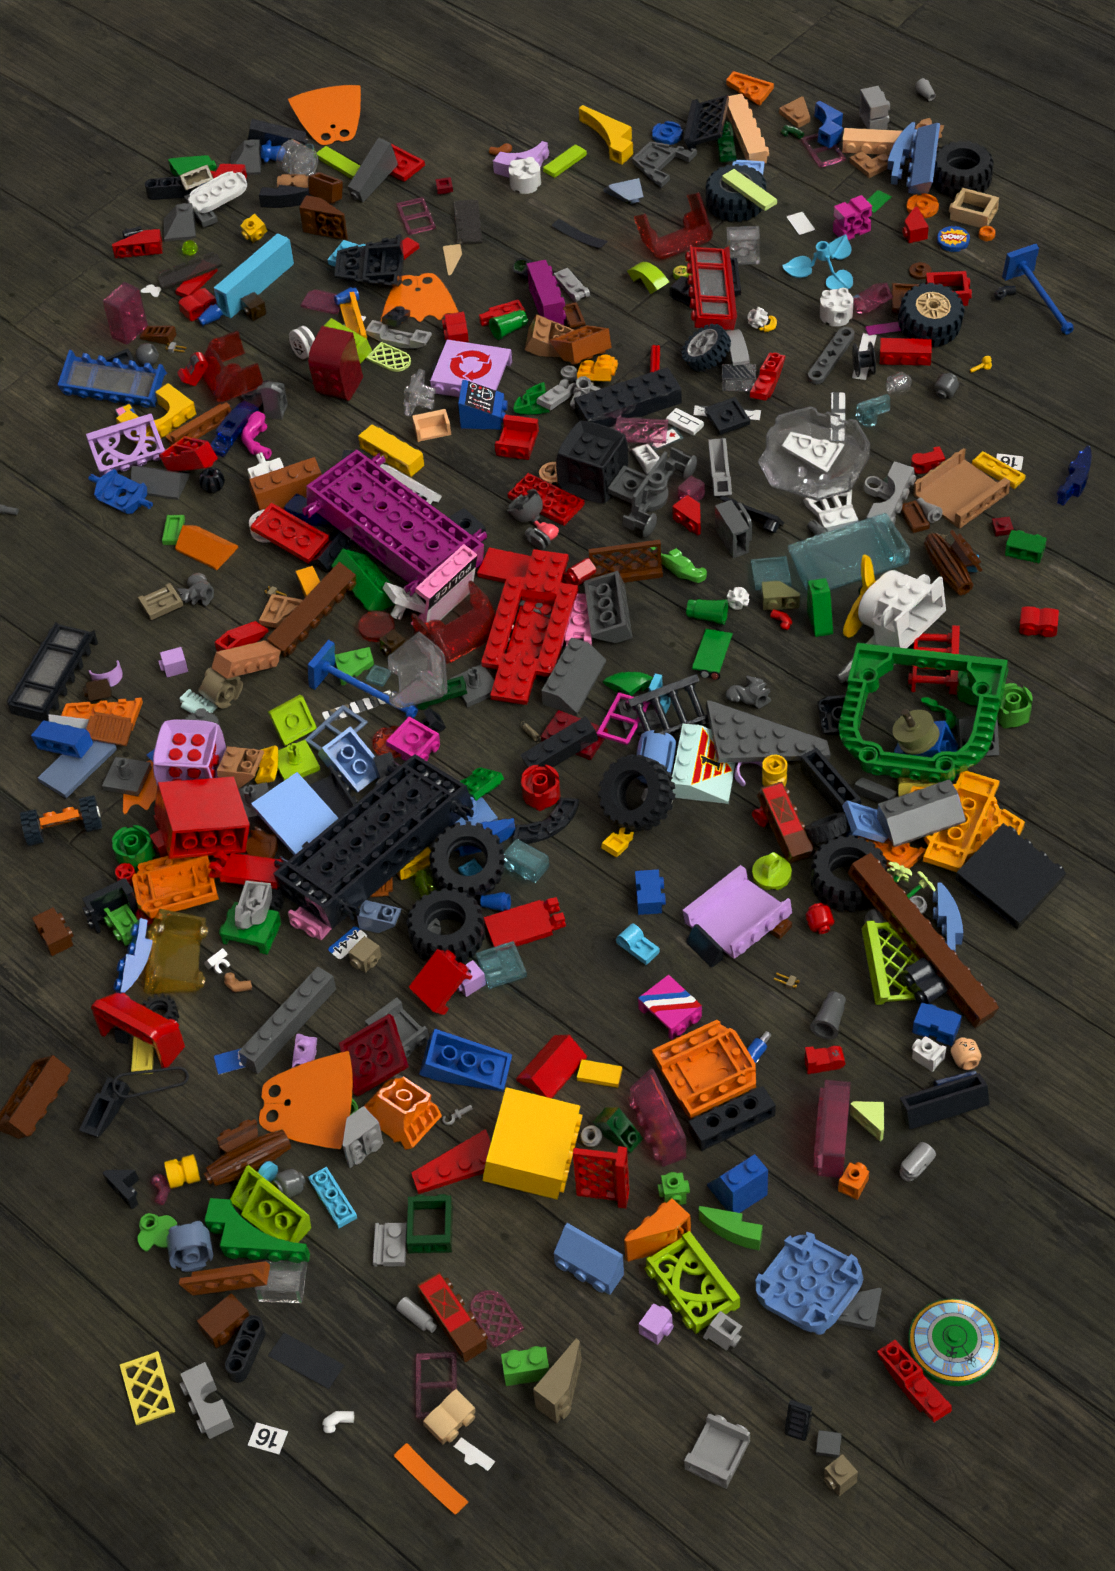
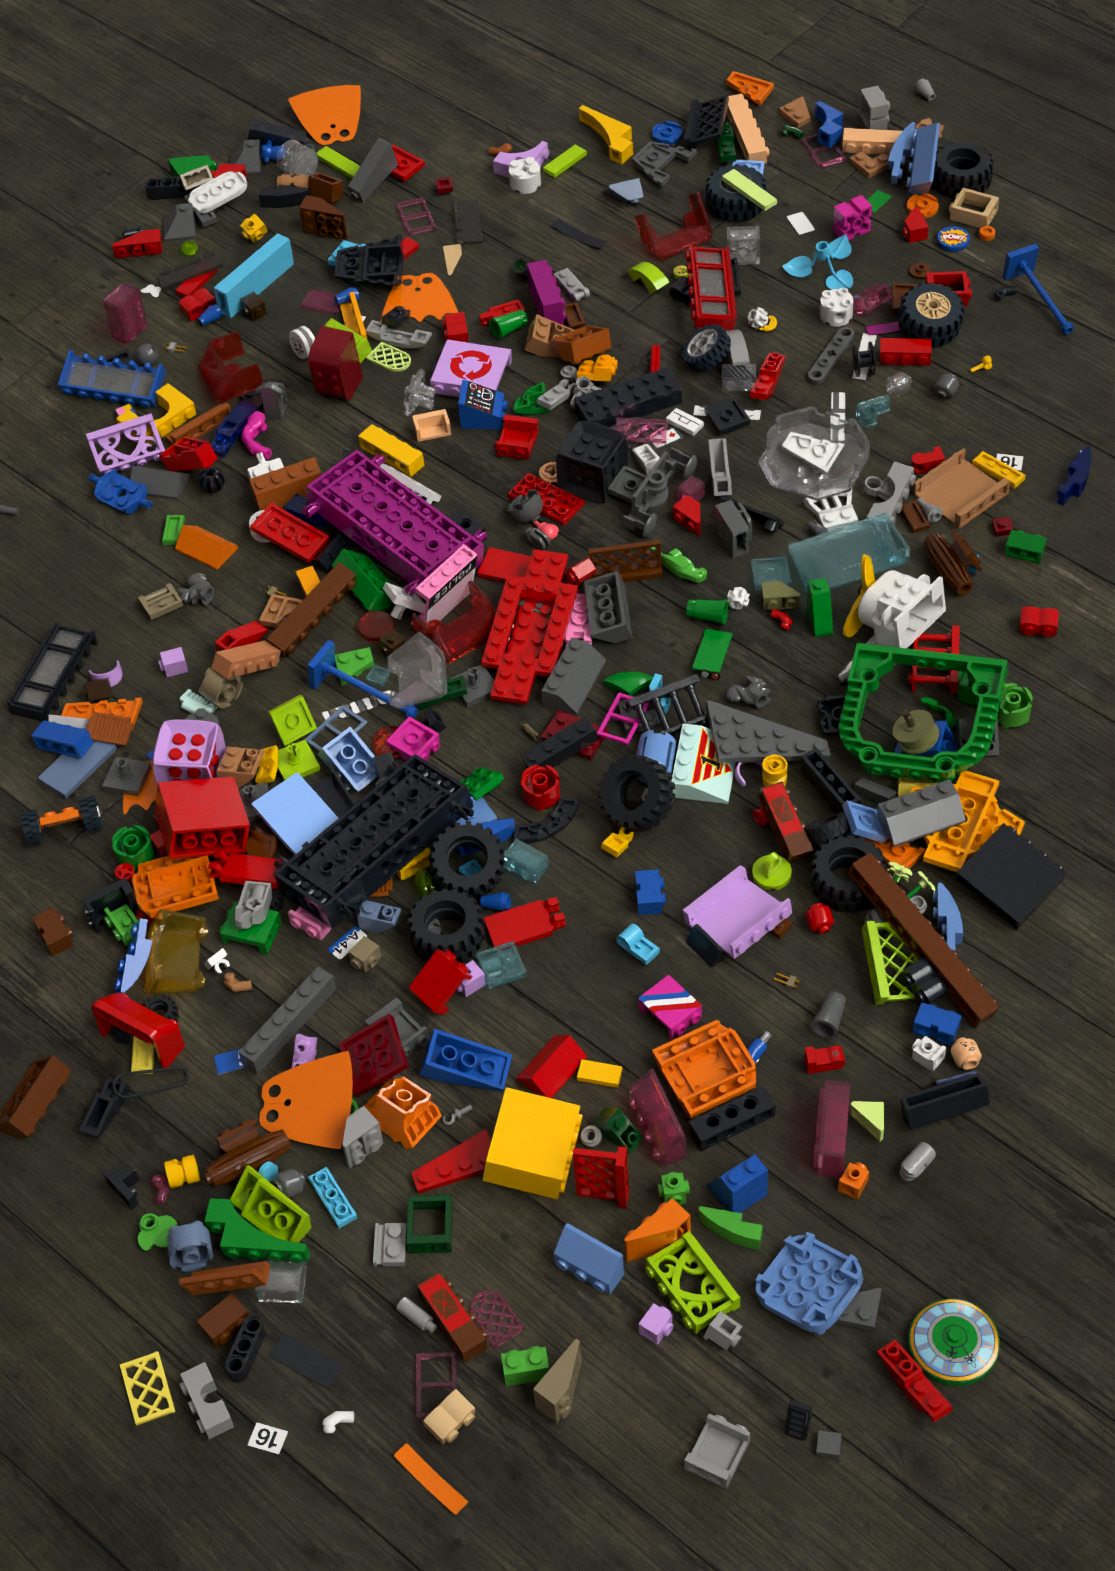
reddish brown slope [140,325,177,345] -> none
red leg [177,352,208,386] -> none
white sticker [454,1438,495,1471] -> none
dark tan brick [824,1454,858,1496] -> none

